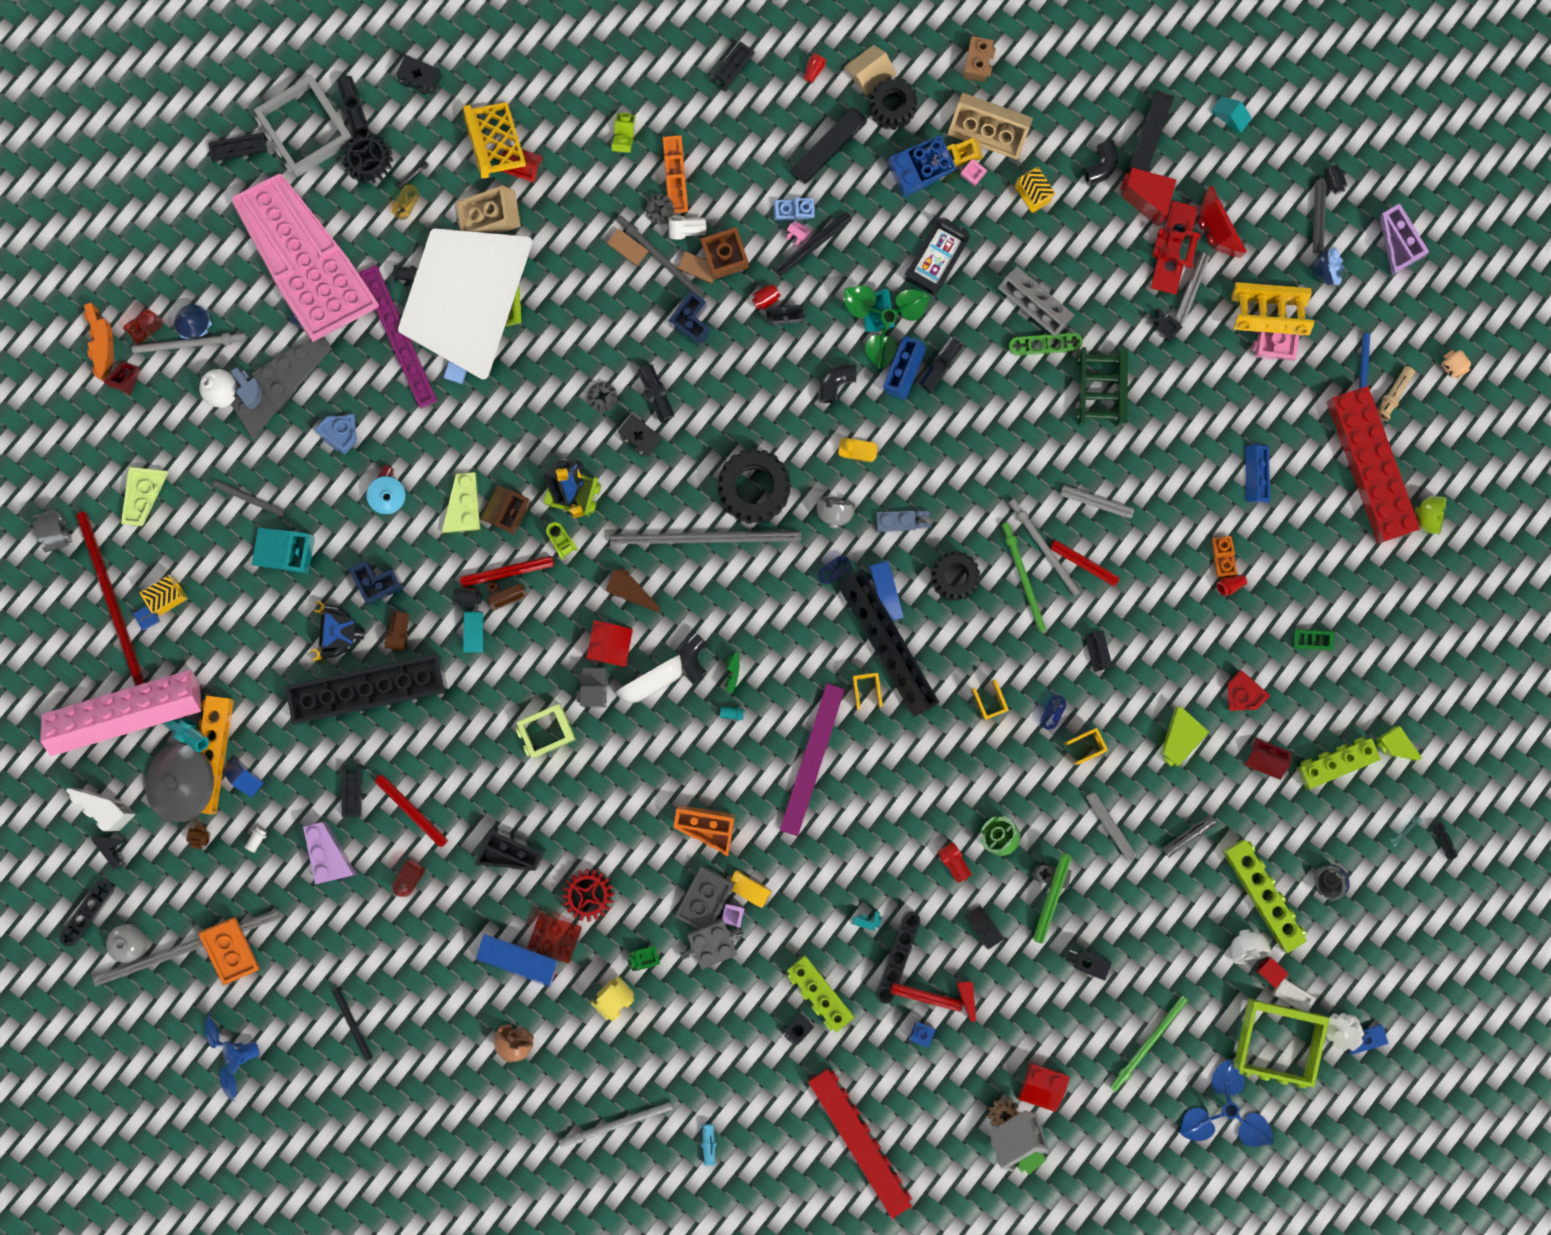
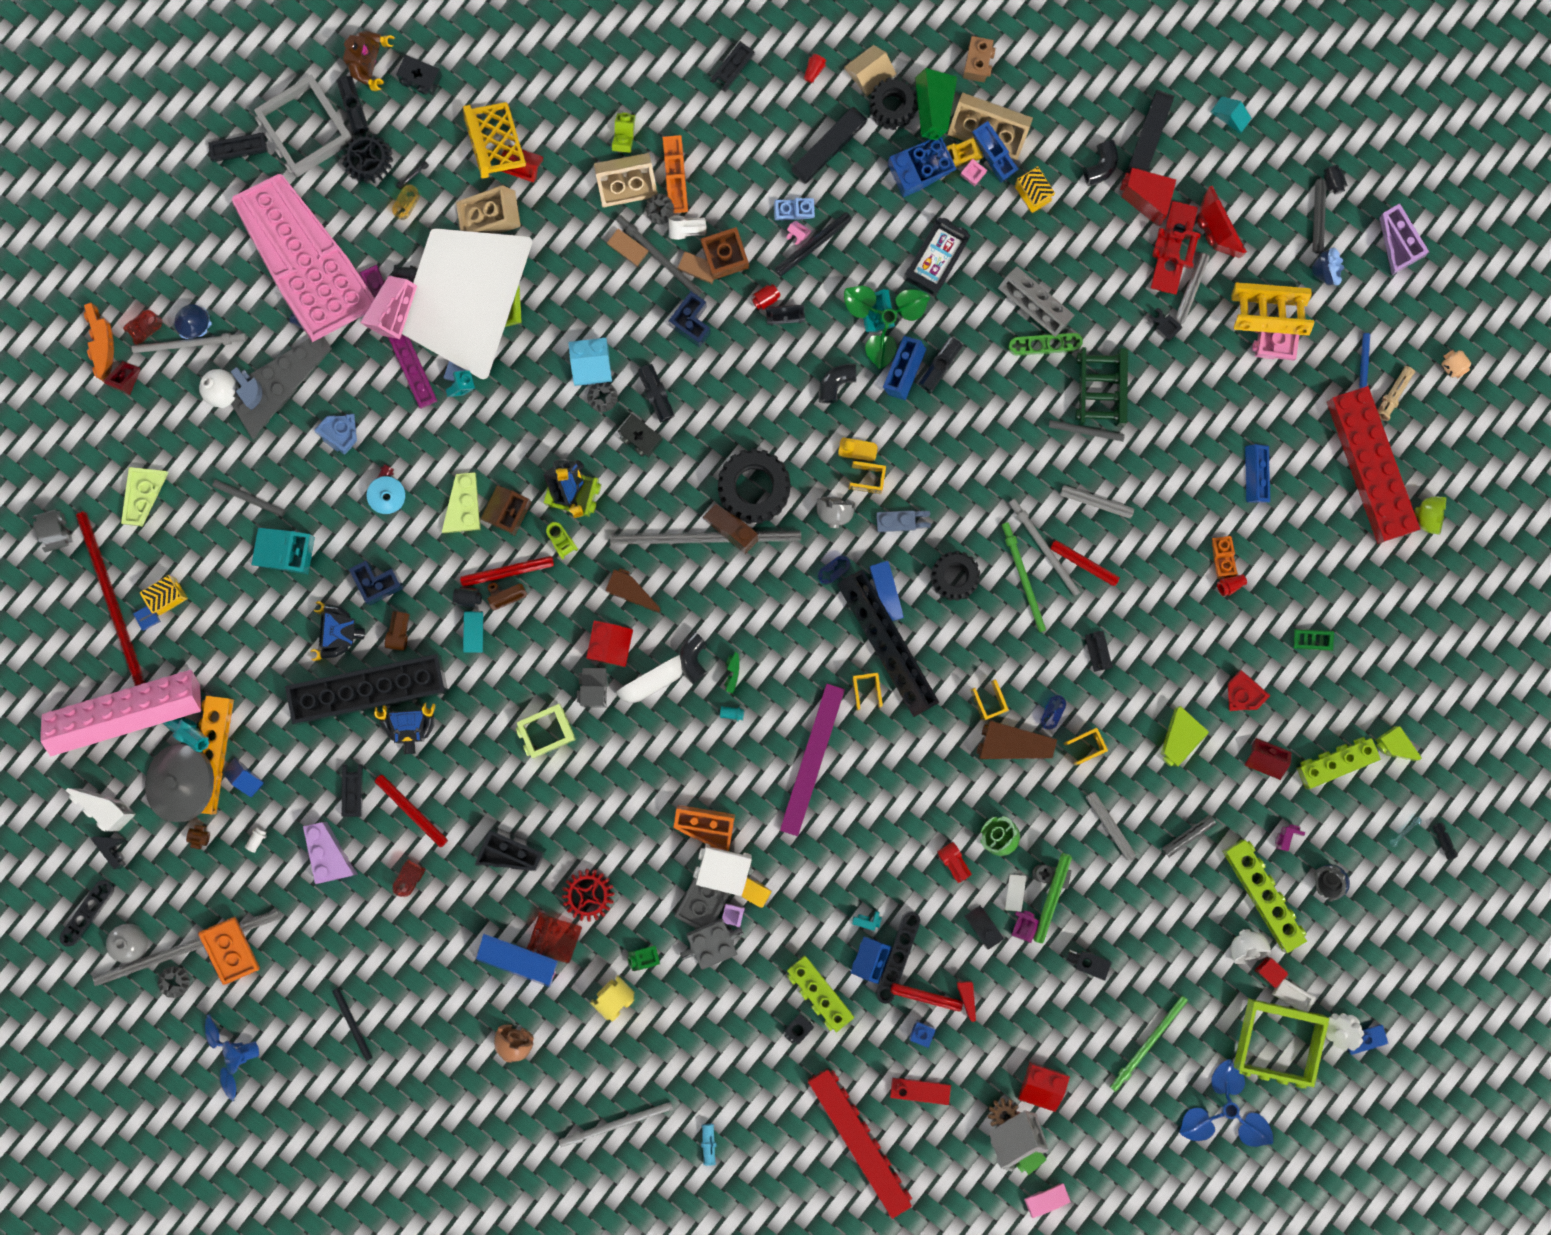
none -> dark grey gear [157,966,190,998]
none -> reddish brown torso [343,31,395,91]
none -> bright pink wedge [360,276,417,339]
none -> torso [375,703,436,754]
none -> teal bracket [446,371,475,397]
none -> medium azure slope [568,338,612,386]
none -> tan slope [594,153,657,207]
none -> white panel [693,843,752,896]
none -> reddish brown slope [703,504,758,555]
none -> yellow piece [849,461,886,494]
none -> blue brick [851,936,892,984]
none -> red piece [890,1077,951,1105]
none -> green slope [915,68,957,140]
none -> blue slope [972,121,1019,183]
none -> reddish brown slope [976,721,1057,760]
none -> white sticker [1005,874,1026,912]
none -> magenta bracket [1012,910,1039,943]
none -> bright pink slope [1024,1183,1071,1218]
none -> dark grey bar [1048,420,1125,442]
none -> magenta bracket [1275,824,1305,851]

